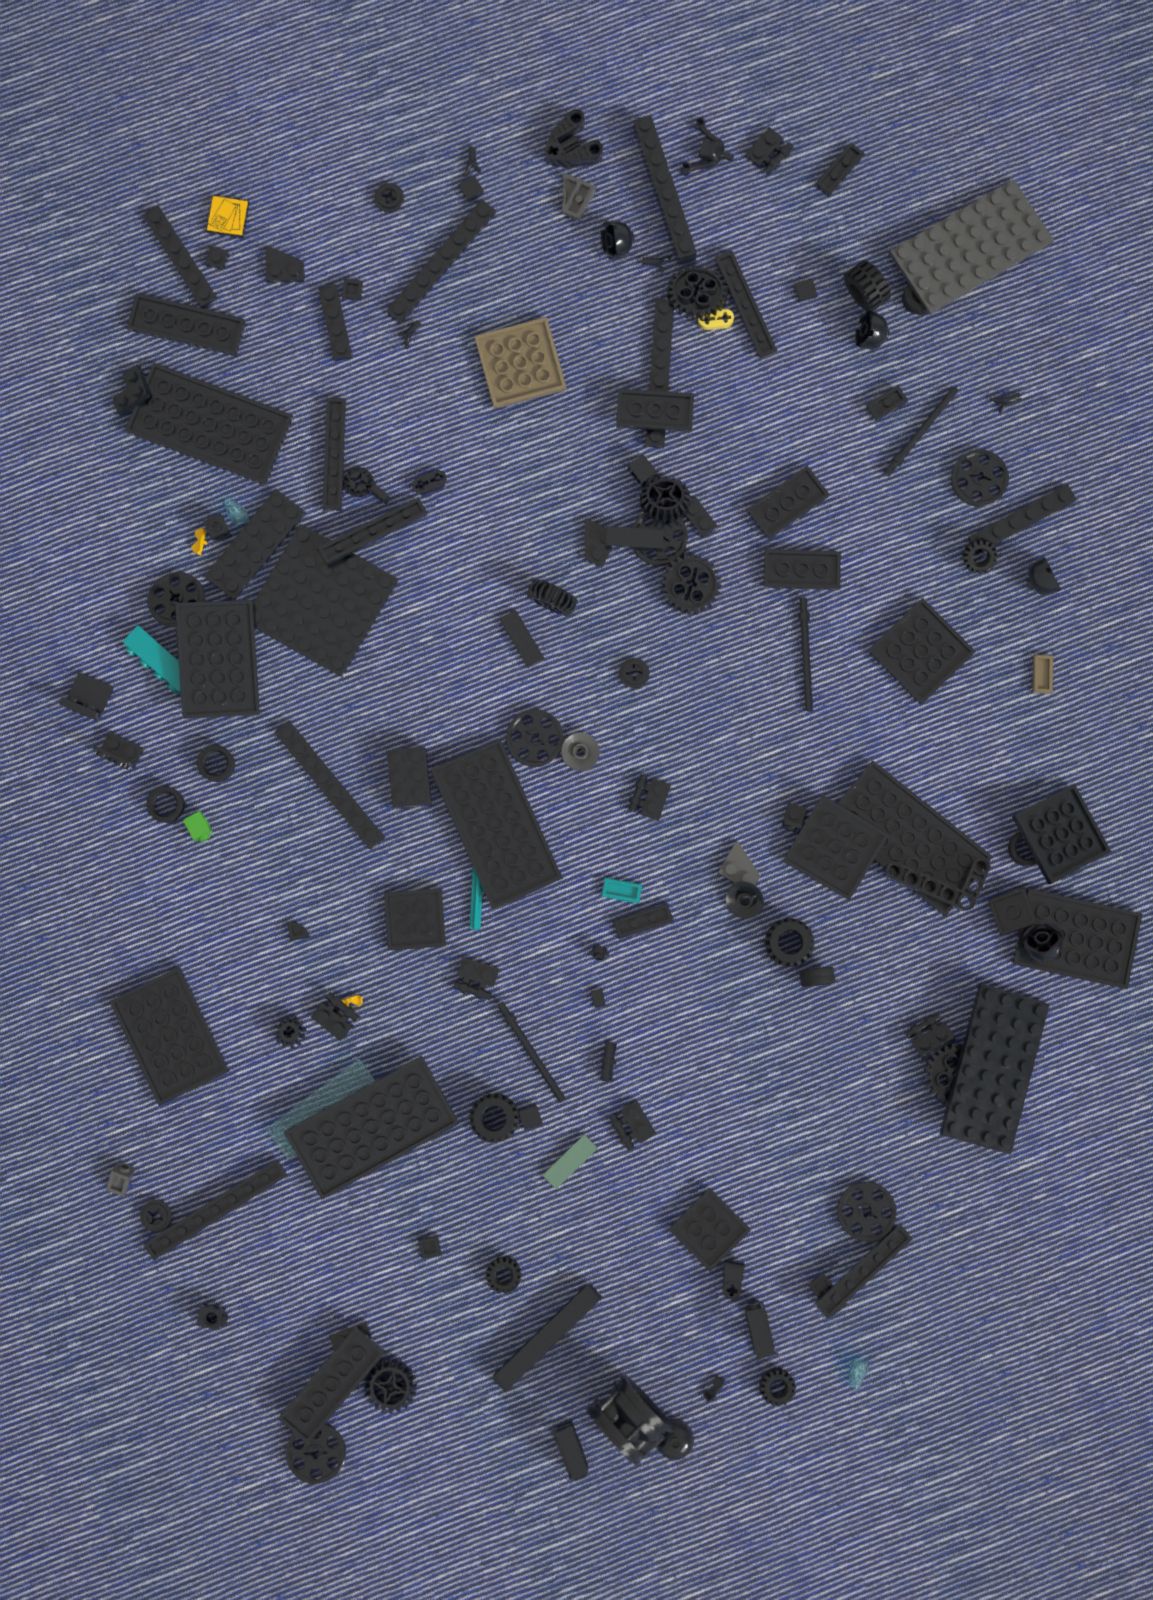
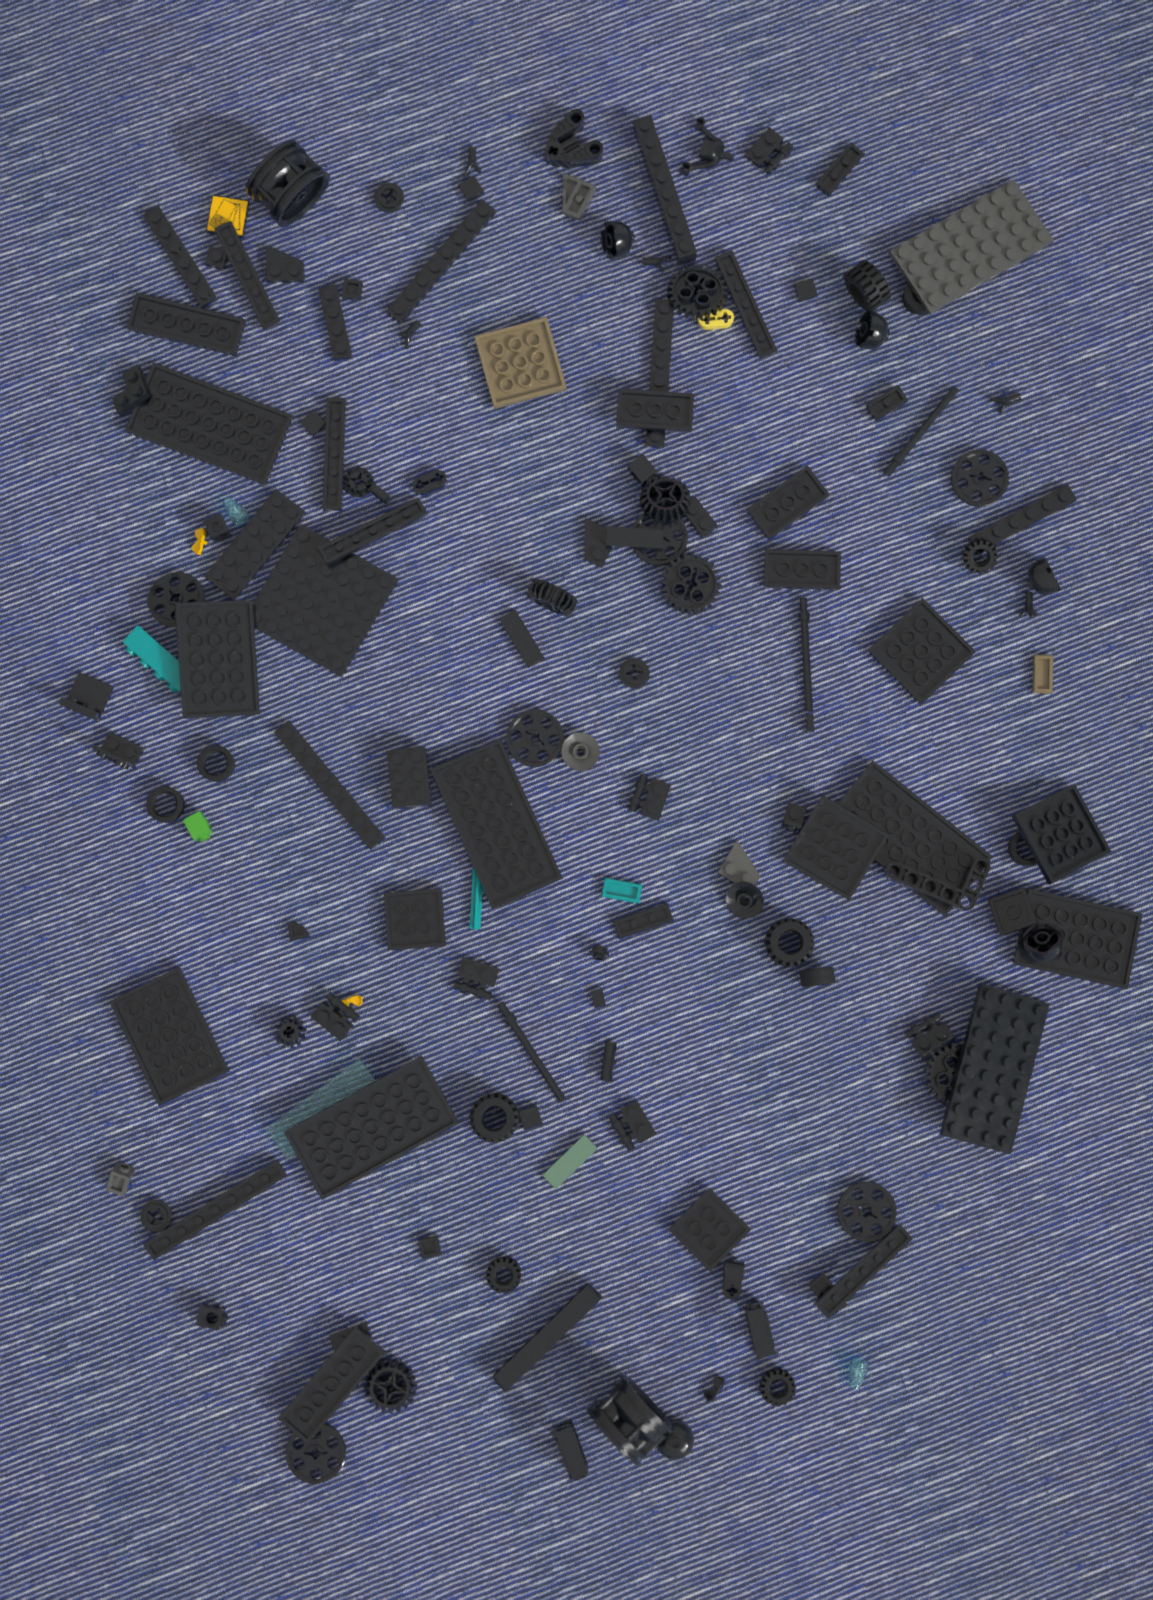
none -> black plate [214,220,281,331]
none -> black wheel [245,140,330,228]
none -> black tile [300,410,326,437]
none -> black piece [806,714,814,733]
none -> black bar [1019,592,1038,618]

